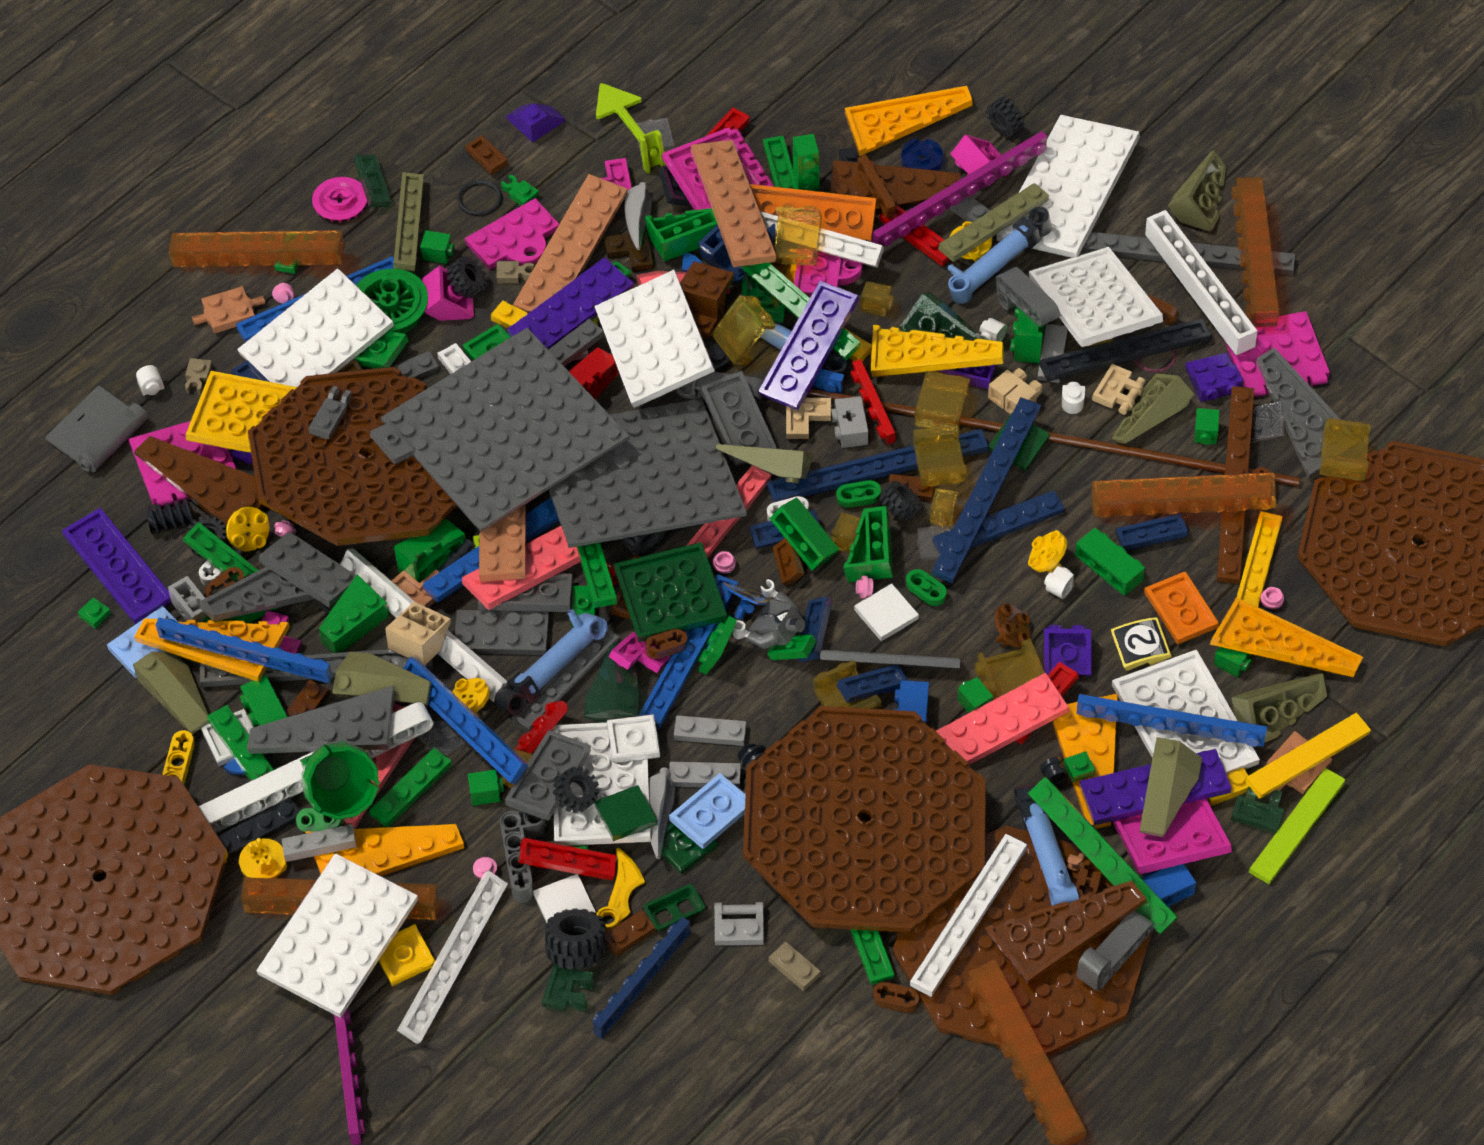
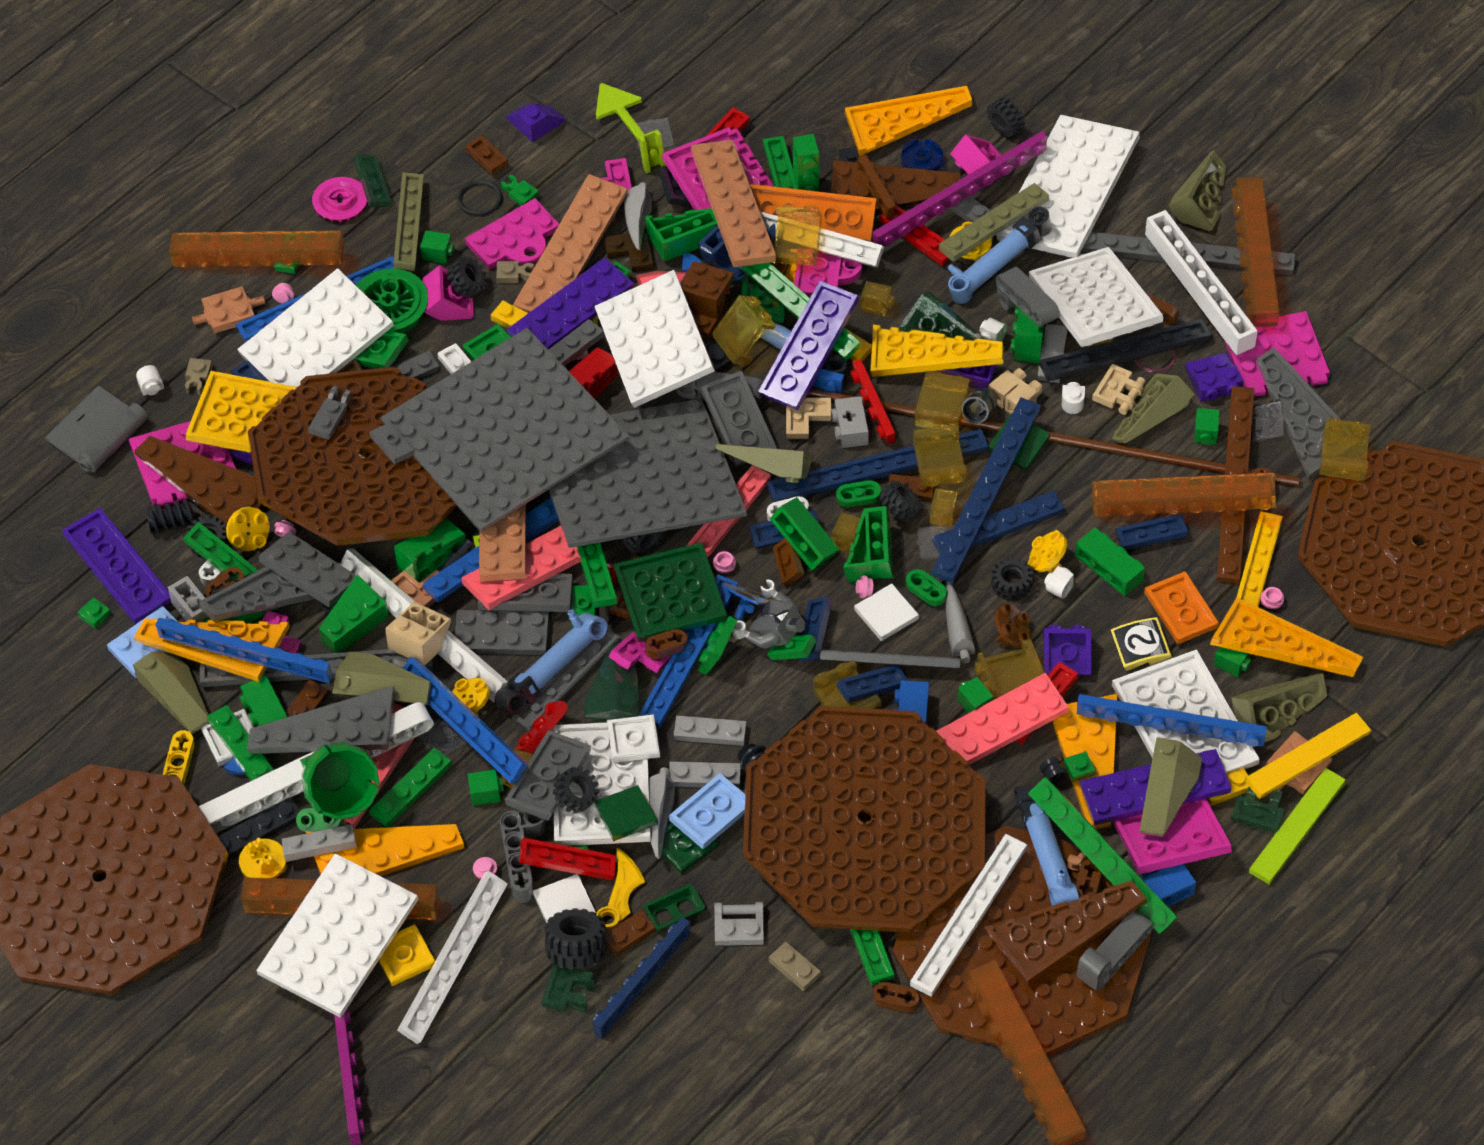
none -> light grey piece [946,581,975,663]
none -> black wheel [961,387,998,424]
none -> black tyre [991,557,1033,601]

